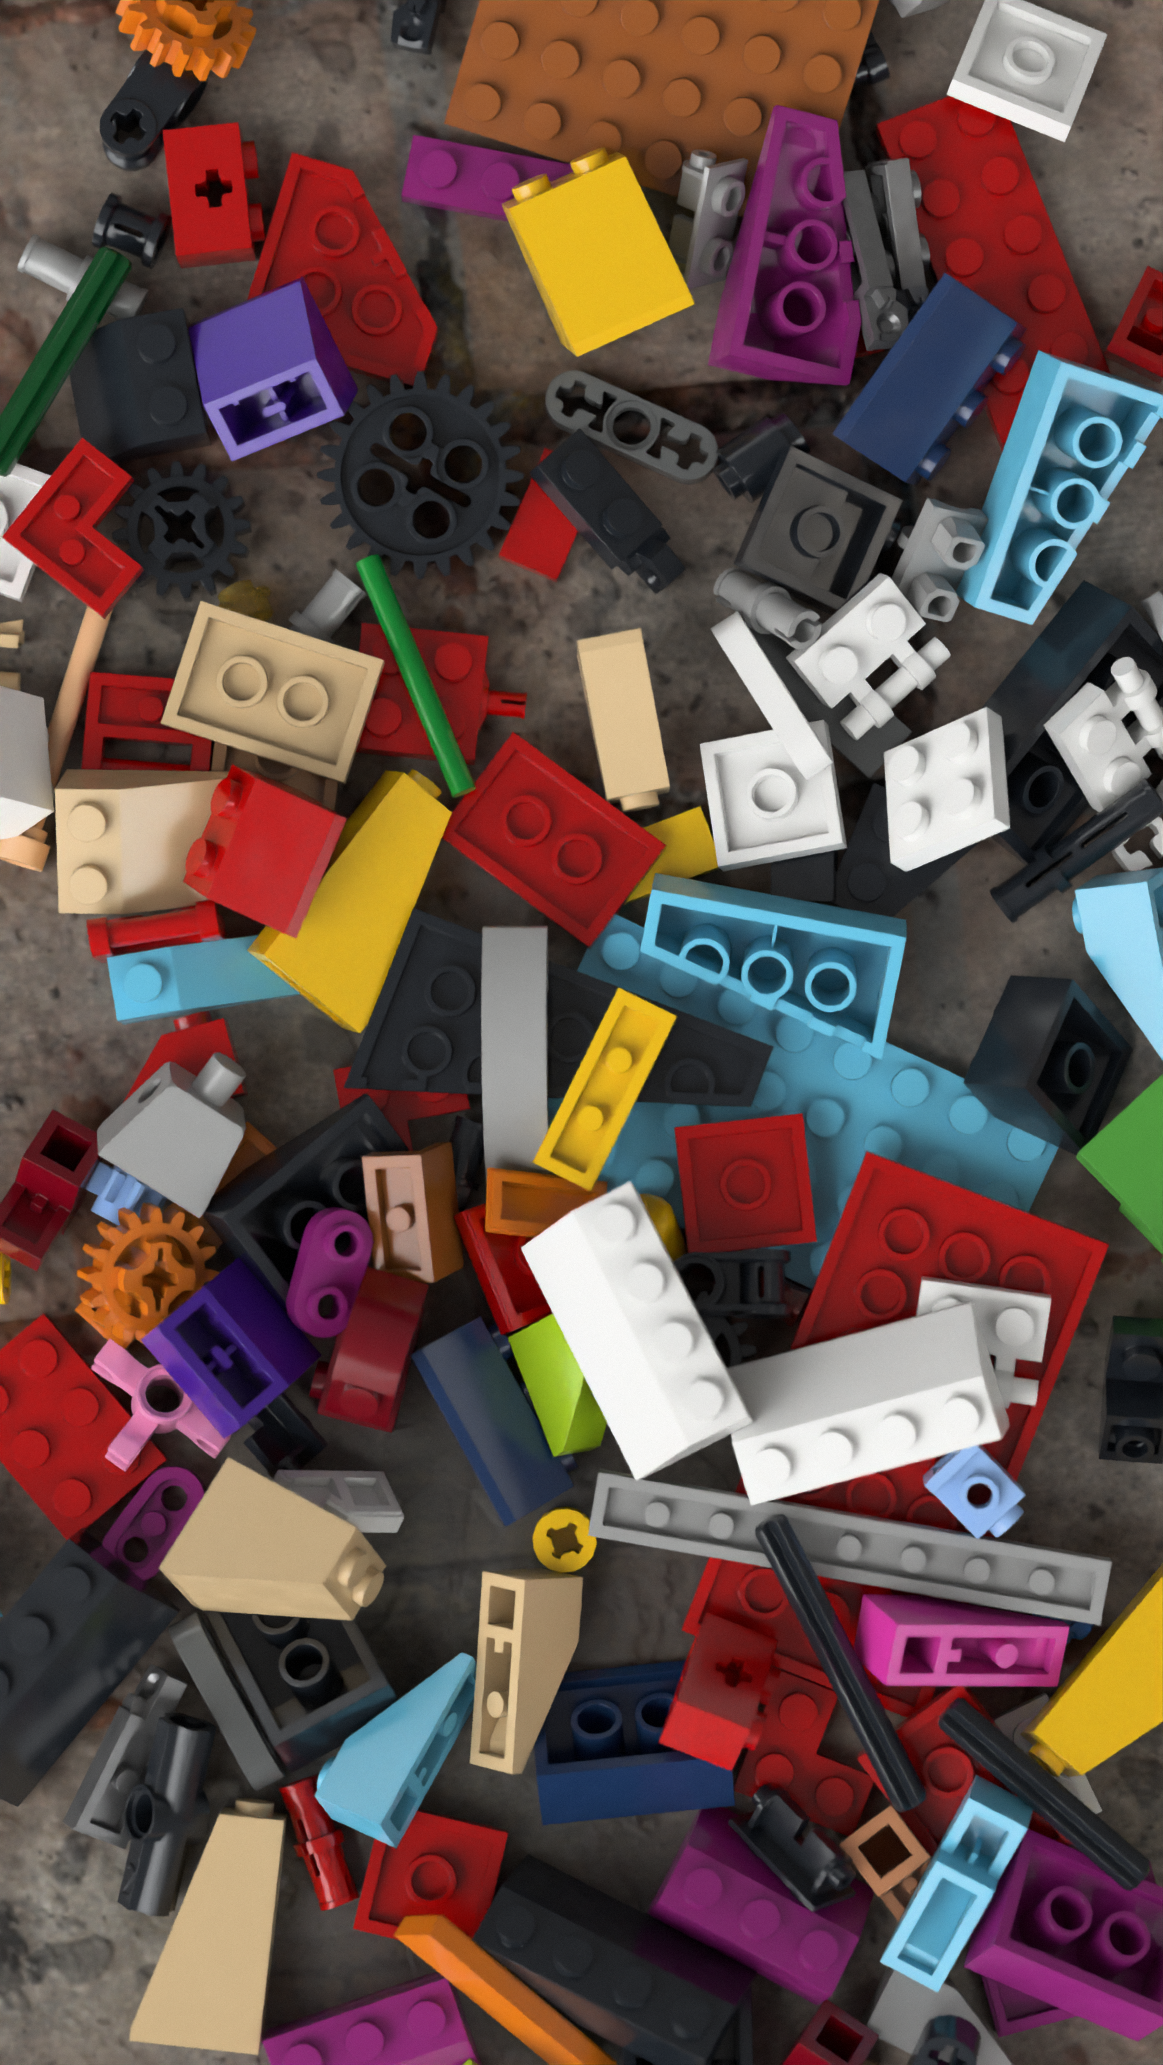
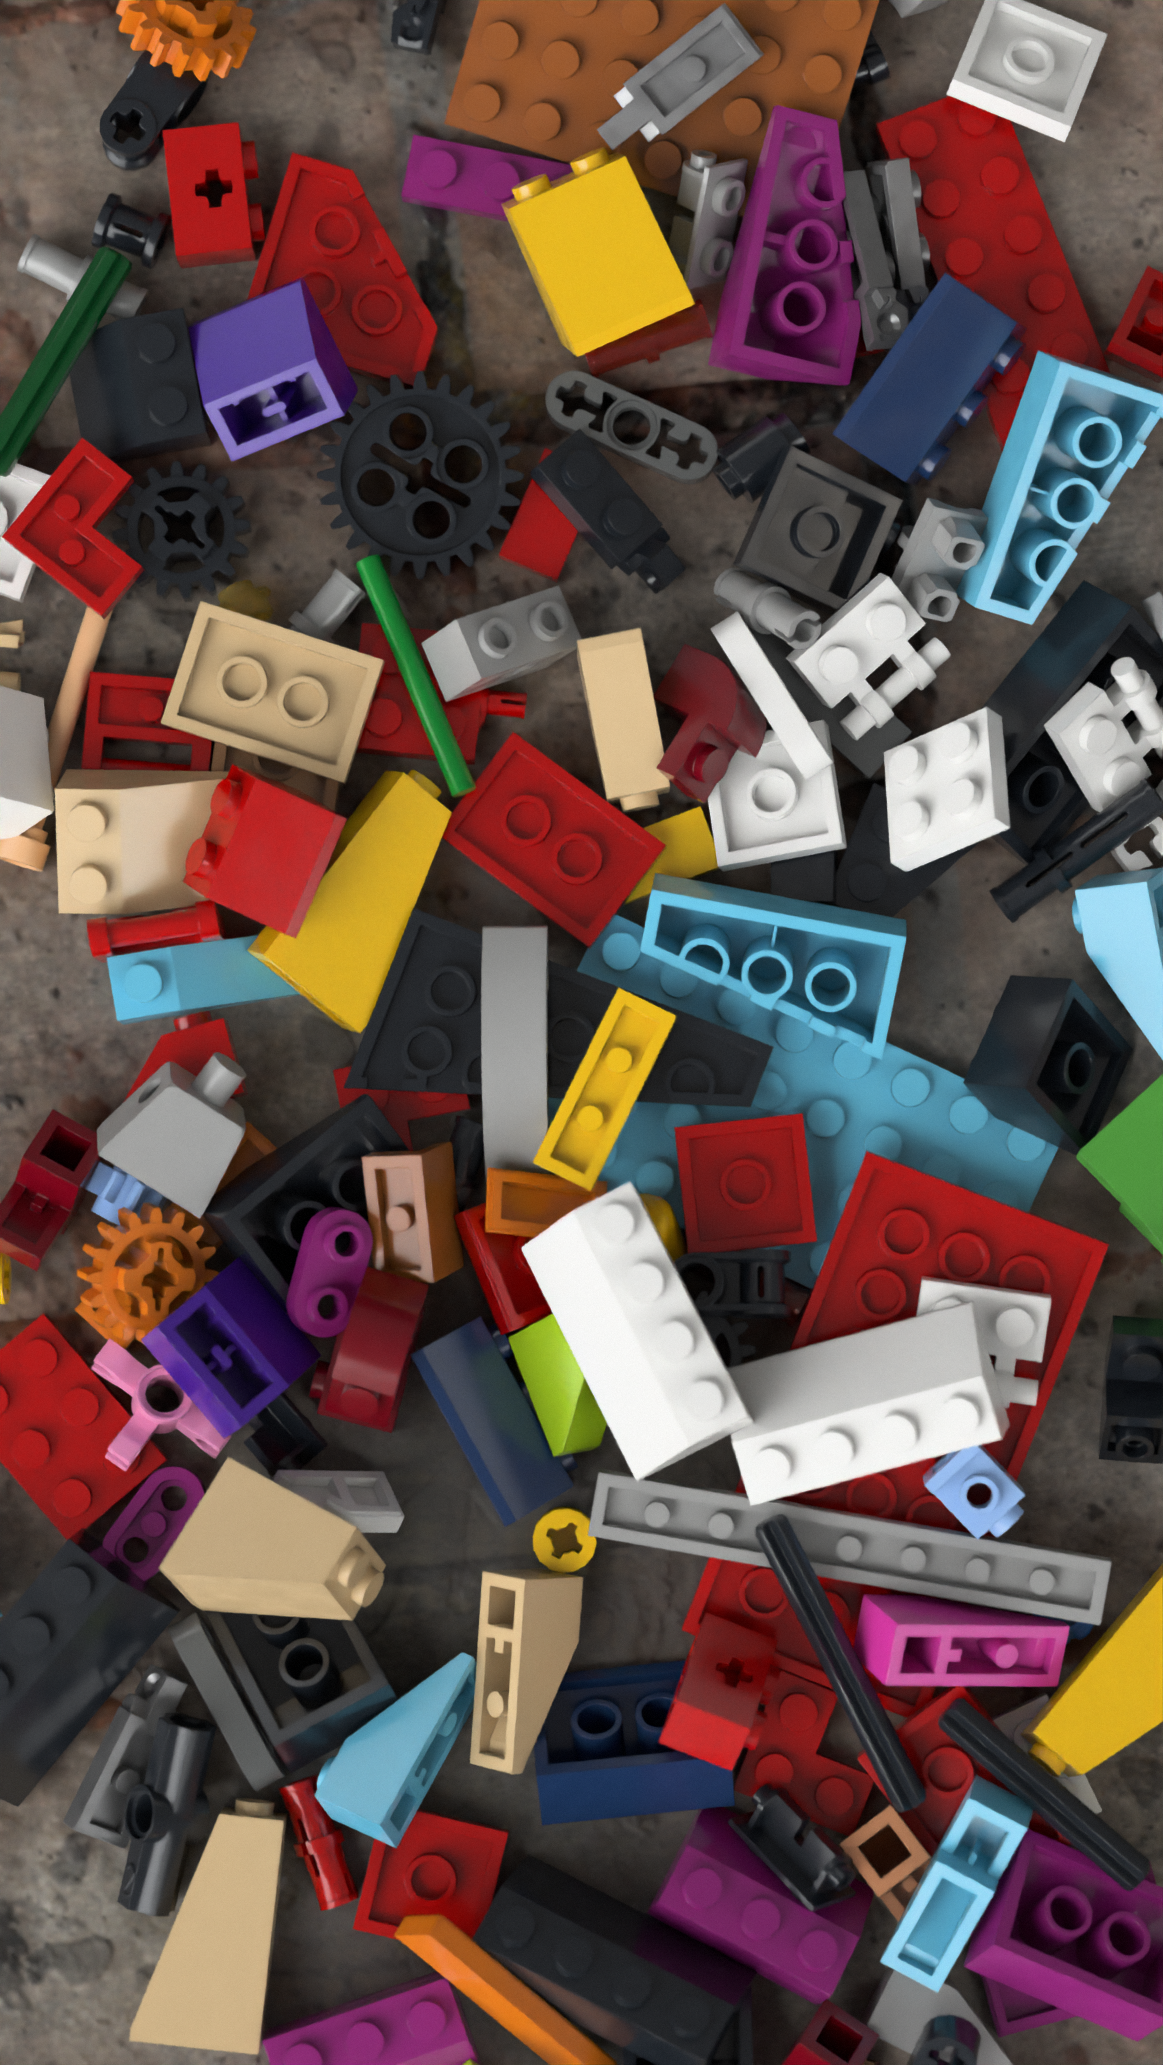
none -> light grey brick [421,585,582,702]
none -> clear red pin [585,298,713,377]
none -> flat silver hinge [597,3,764,150]
none -> dark red brick [653,644,766,804]

